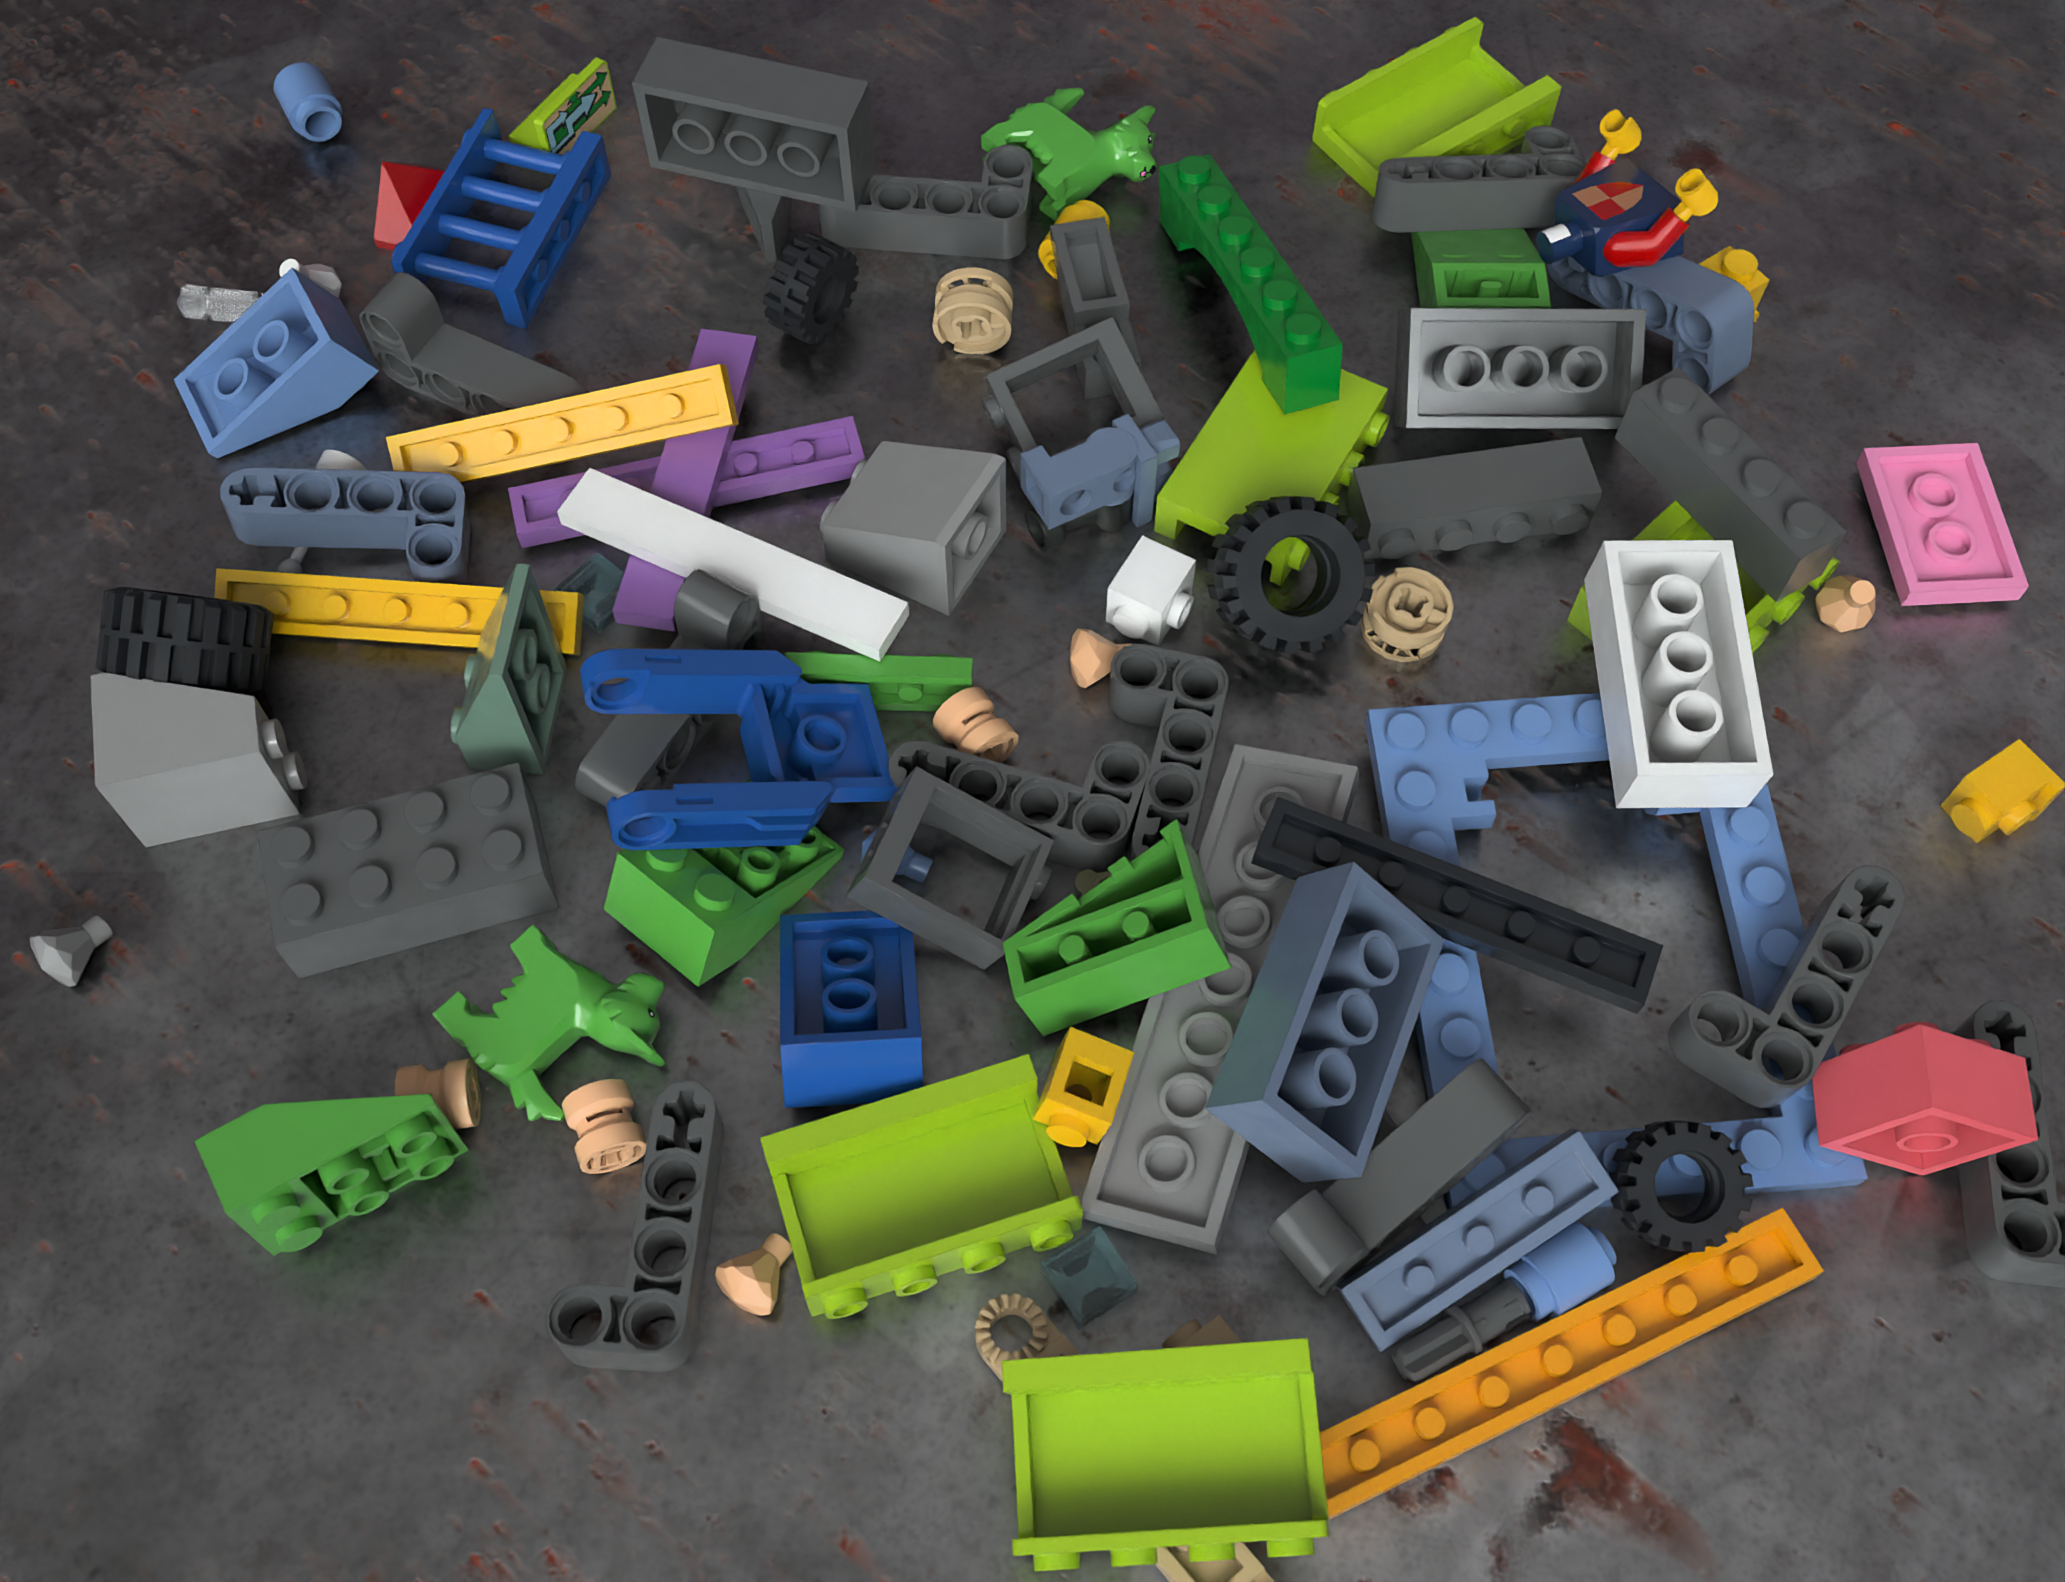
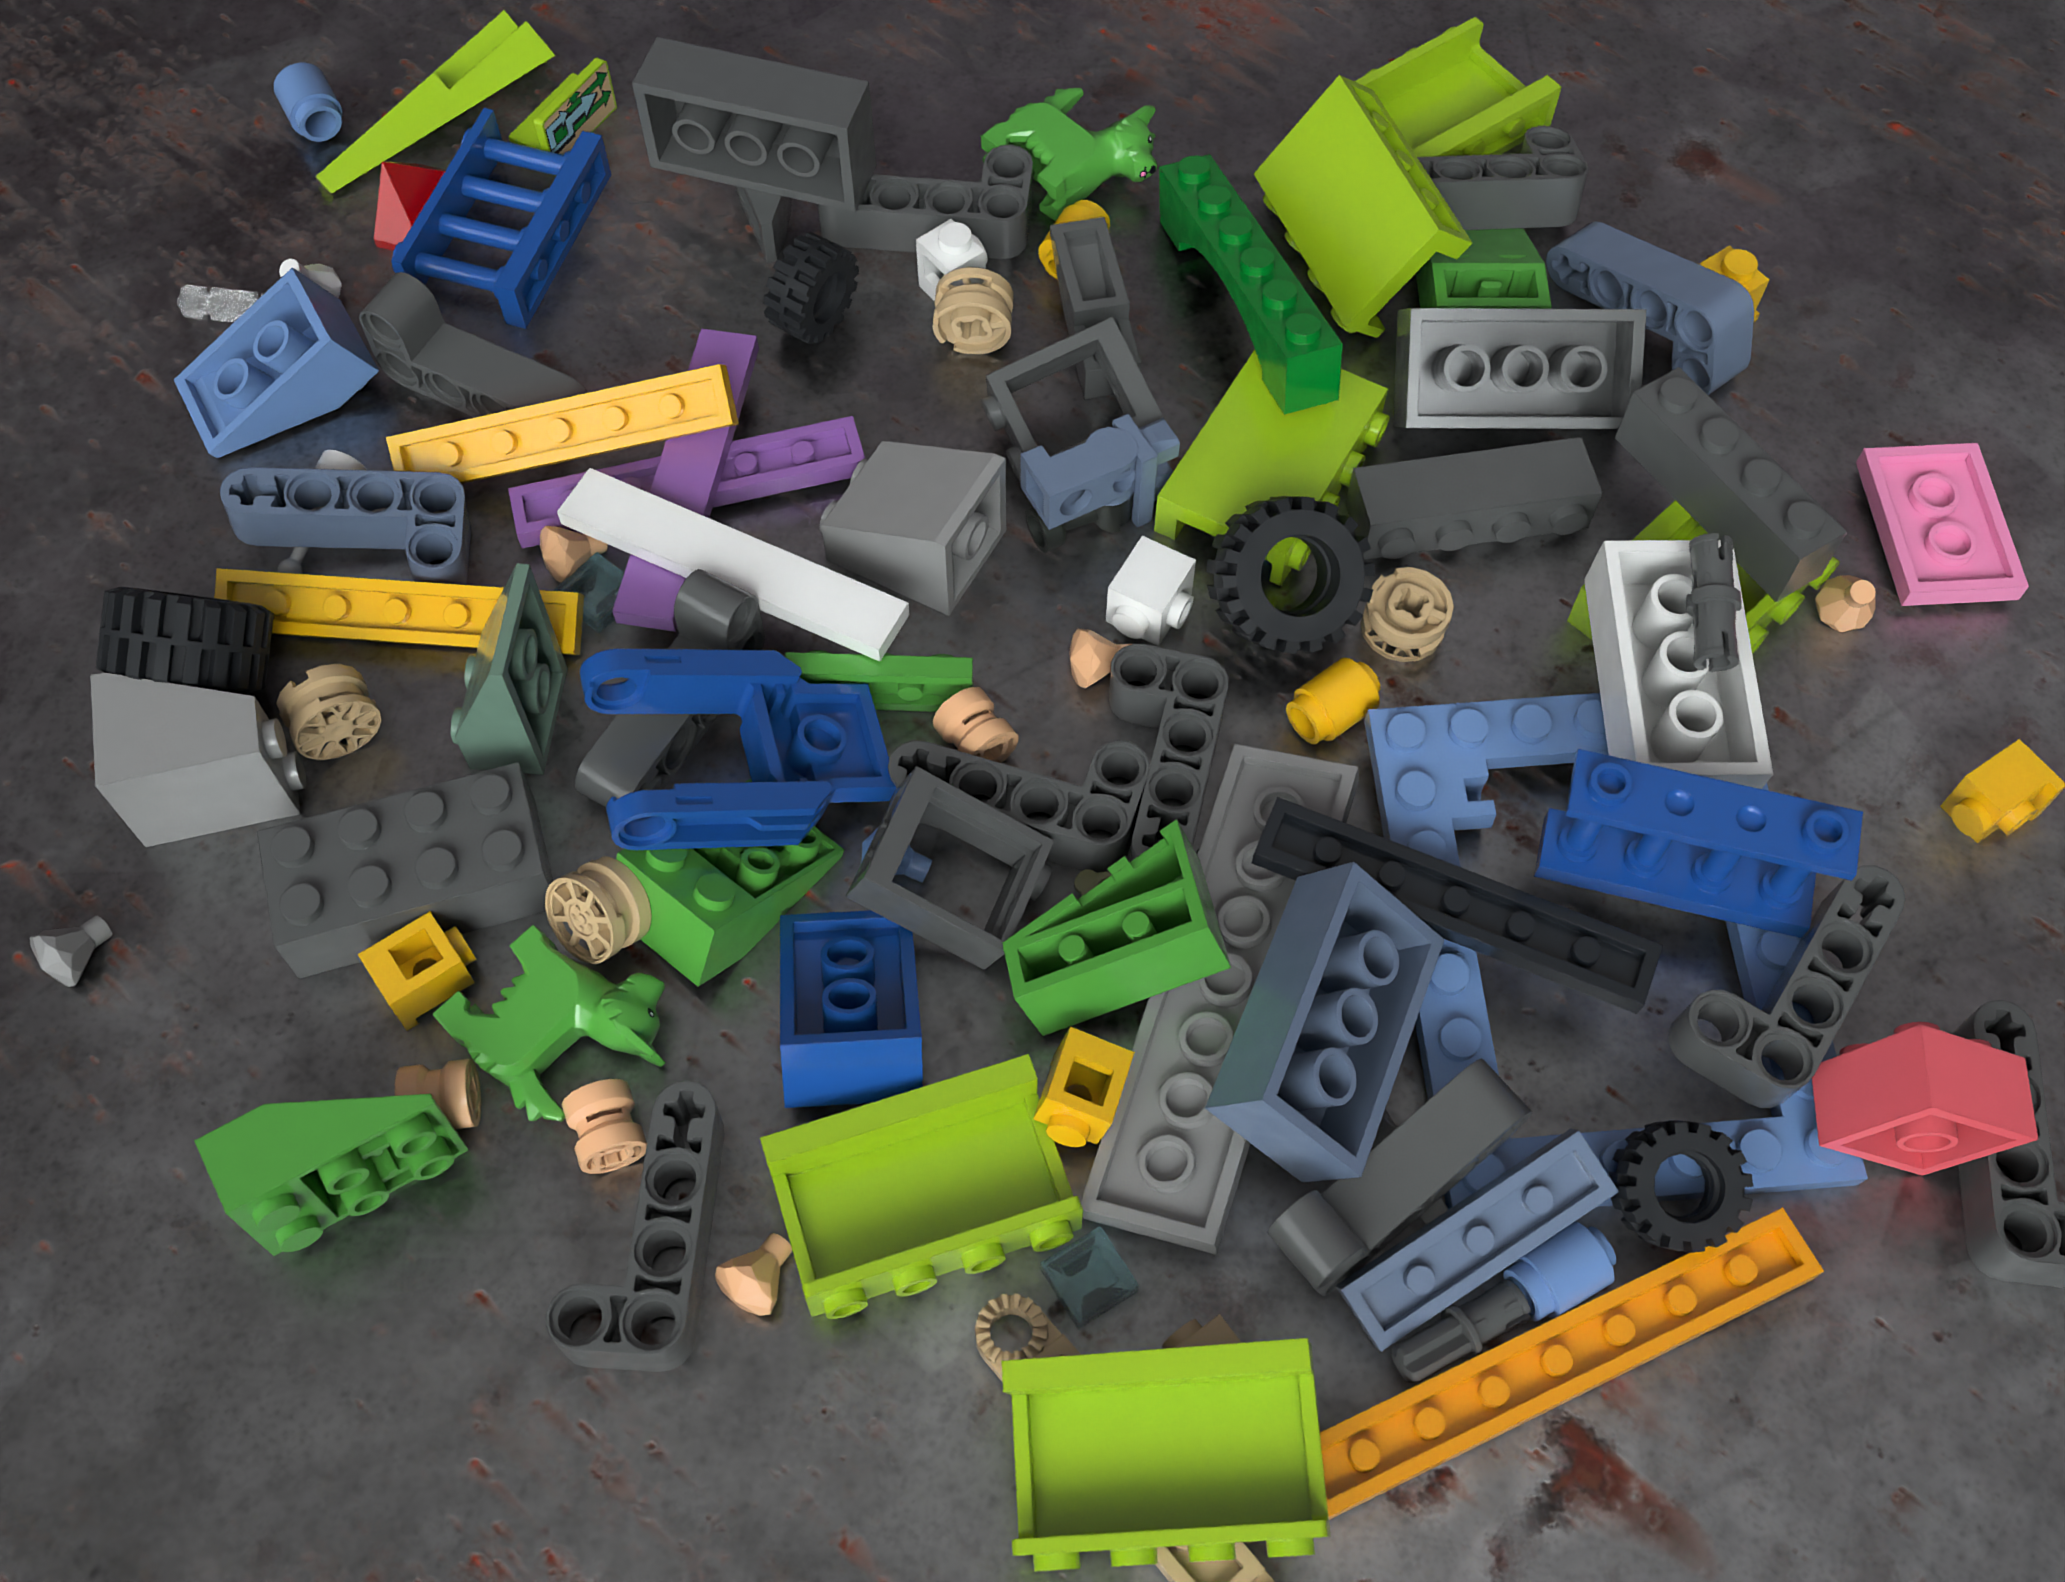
torso [1536,109,1718,277] -> none
none -> tan wheel [276,664,382,760]
none -> lime wedge [315,10,555,194]
none -> yellow brick [357,911,477,1031]
none -> light nougat rock [540,526,608,584]
none -> tan wheel [545,856,652,964]
none -> white brick [916,219,988,301]
none -> lime panel [1254,75,1473,338]
none -> yellow brick [1286,657,1381,744]
none -> blue fence [1534,749,1863,938]
none -> dark grey pin [1686,533,1742,672]

